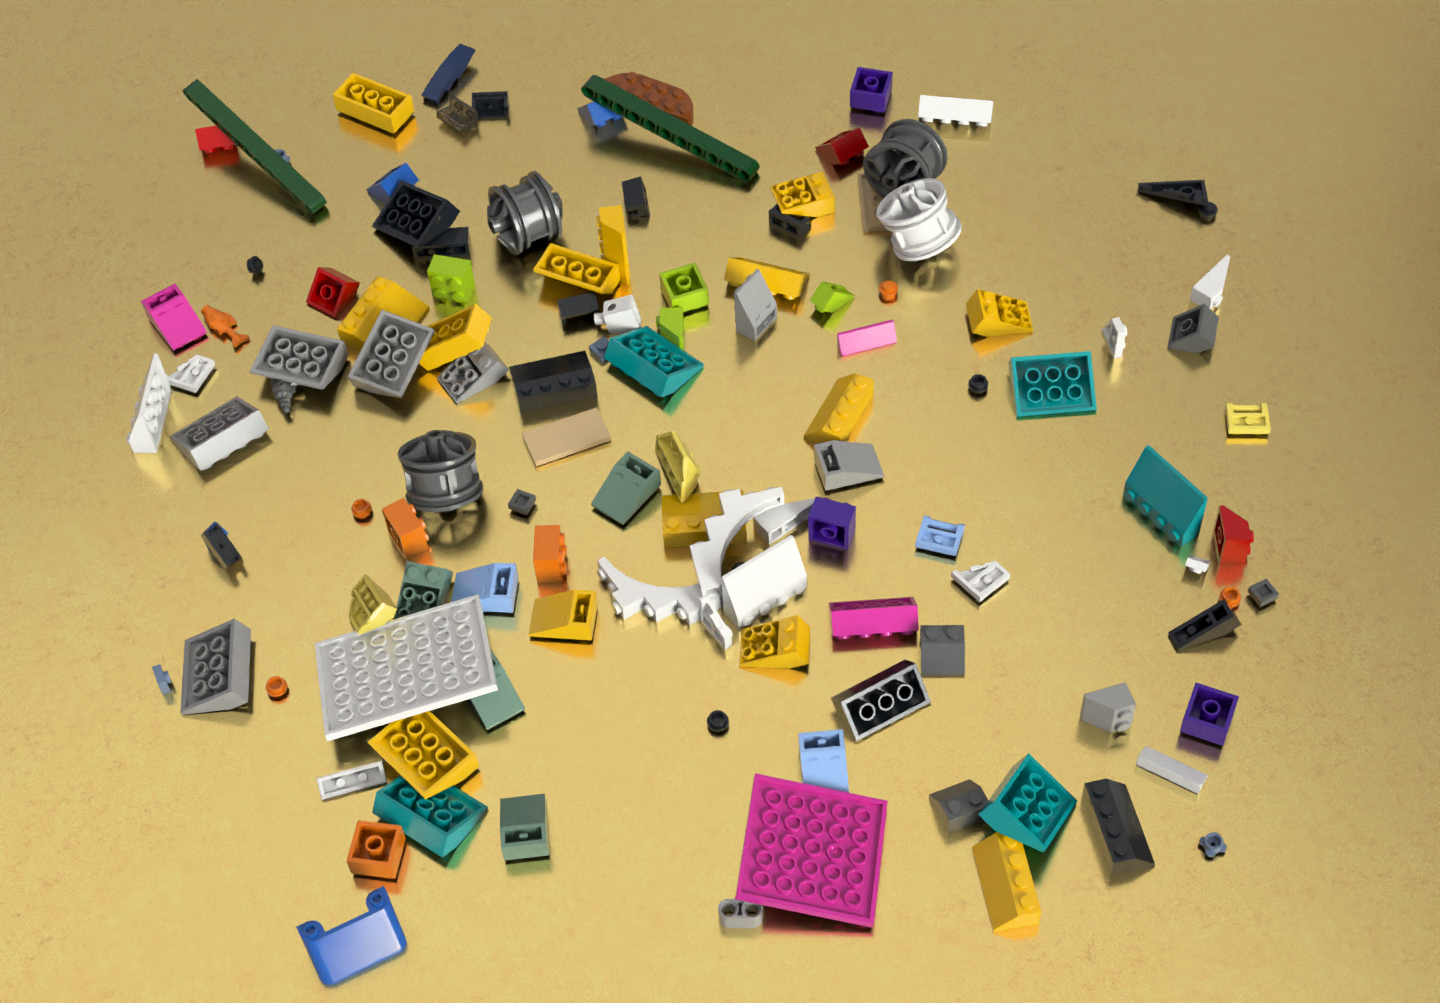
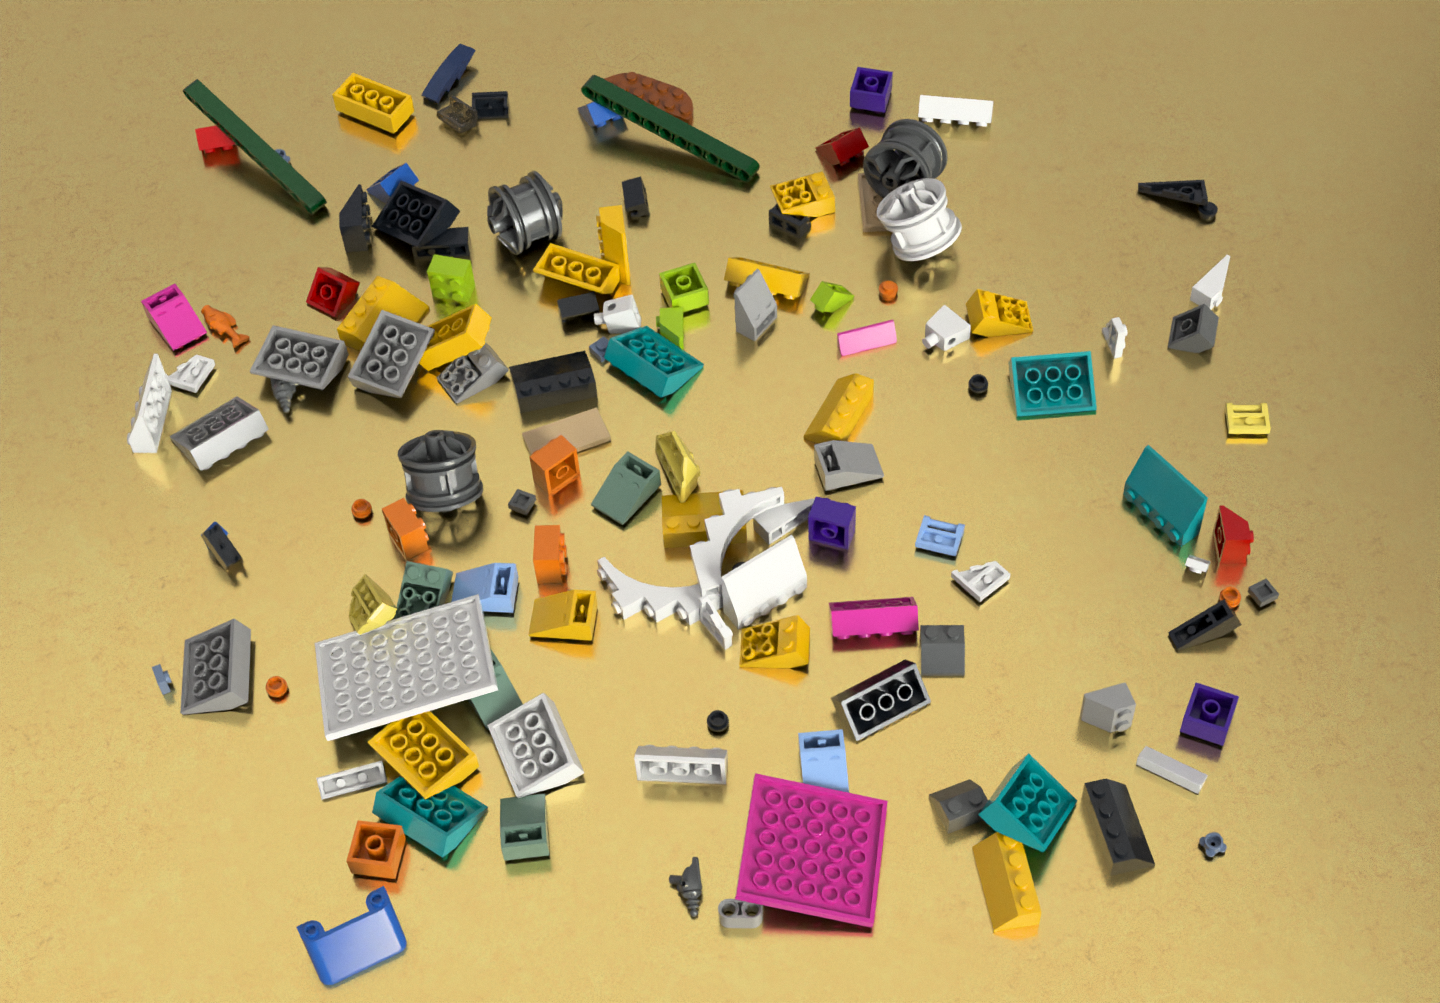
black plate [247,256,263,275] -> none
none -> black slope [339,184,371,253]
none -> white slope [487,693,584,798]
none -> orange brick [529,435,580,495]
none -> white slope [634,745,728,784]
none -> dark grey piece [669,857,702,917]
none -> white torso [922,305,971,351]

